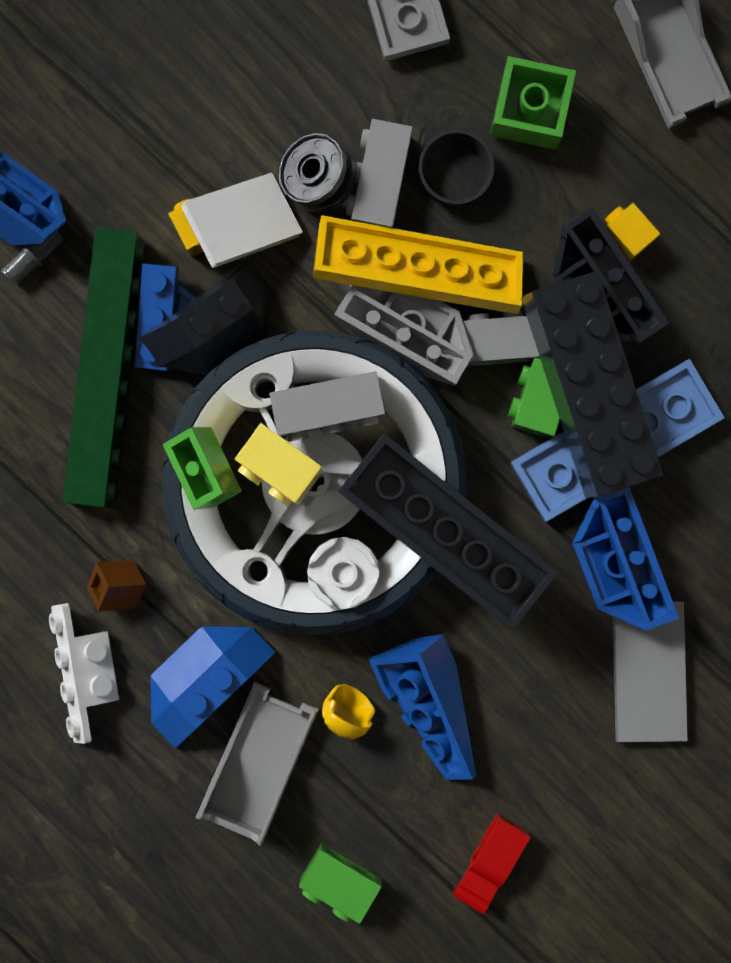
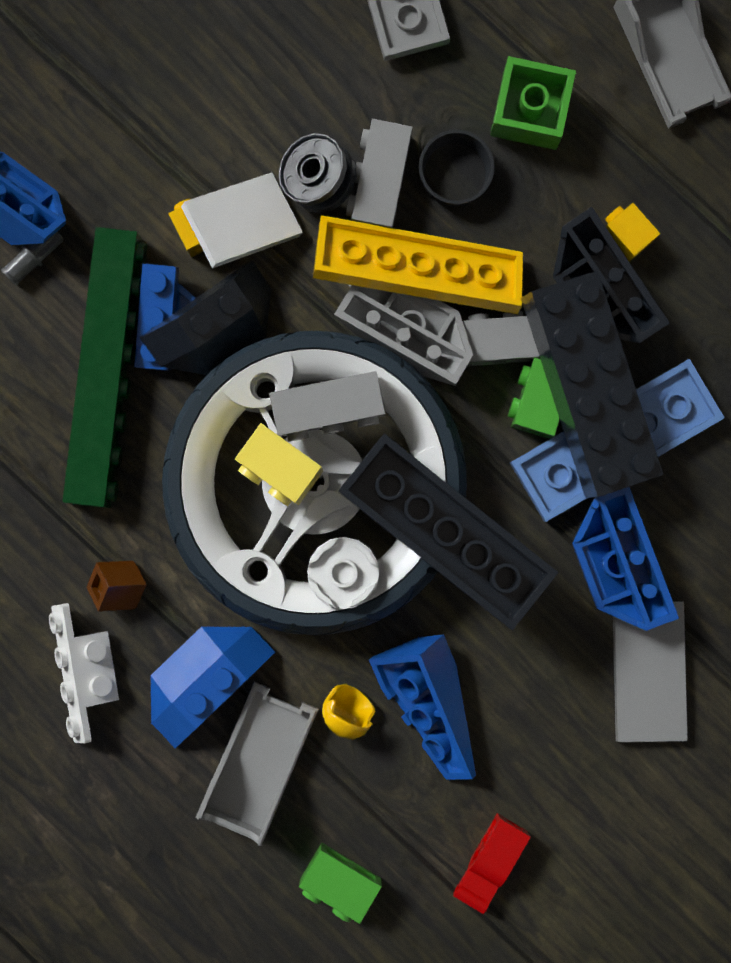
bright green brick [162,427,242,510] -> none

